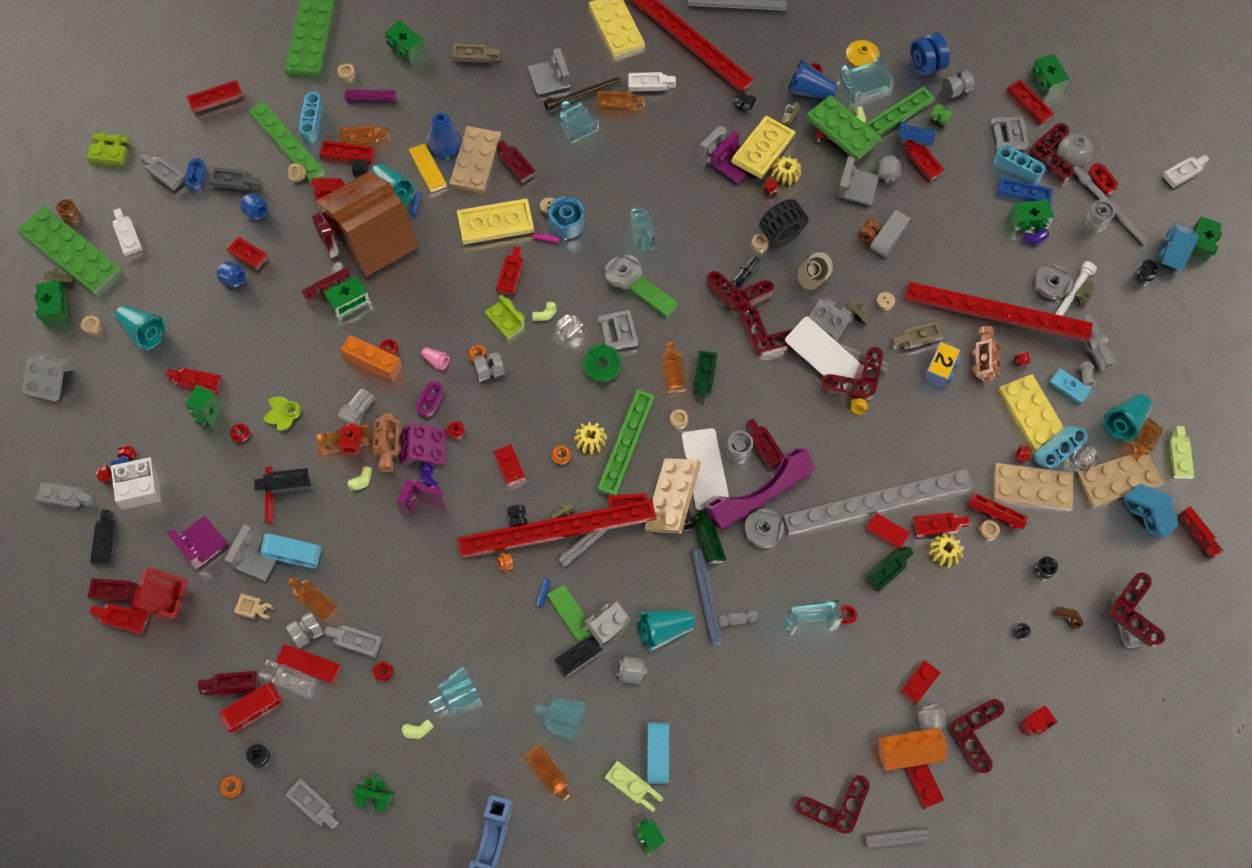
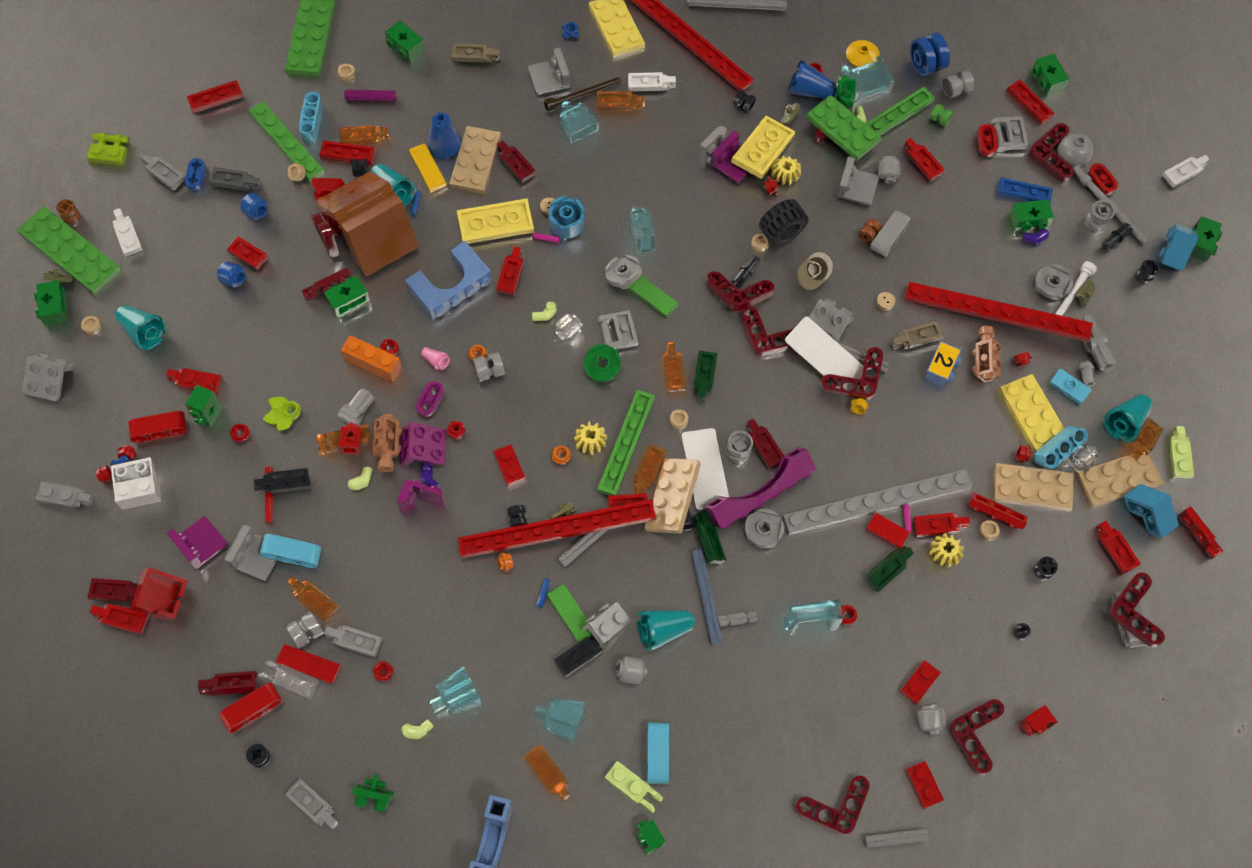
black hinge [90,510,117,565] -> none
orange plate [220,776,242,798] -> none
tan plate [234,594,274,620] -> none
lime bracket [484,295,525,340] -> none
olive piece [847,301,871,323] -> none
orange brick [879,728,946,771] -> none
blue plate [898,121,935,145] -> none
medium azure beam [994,145,1046,184] -> none
reddish brown arm [1055,606,1083,629] -> none
none -> red beam [128,411,187,443]
none -> medium blue arch [405,241,492,320]
none -> blue plate [562,22,579,39]
none -> clear orange hinge [633,444,667,494]
none -> green hips [836,76,856,107]
none -> dark pink piece [903,504,912,533]
none -> red plate [977,124,998,157]
none -> red hinge [1096,520,1141,575]
none -> black axle [1102,223,1133,250]

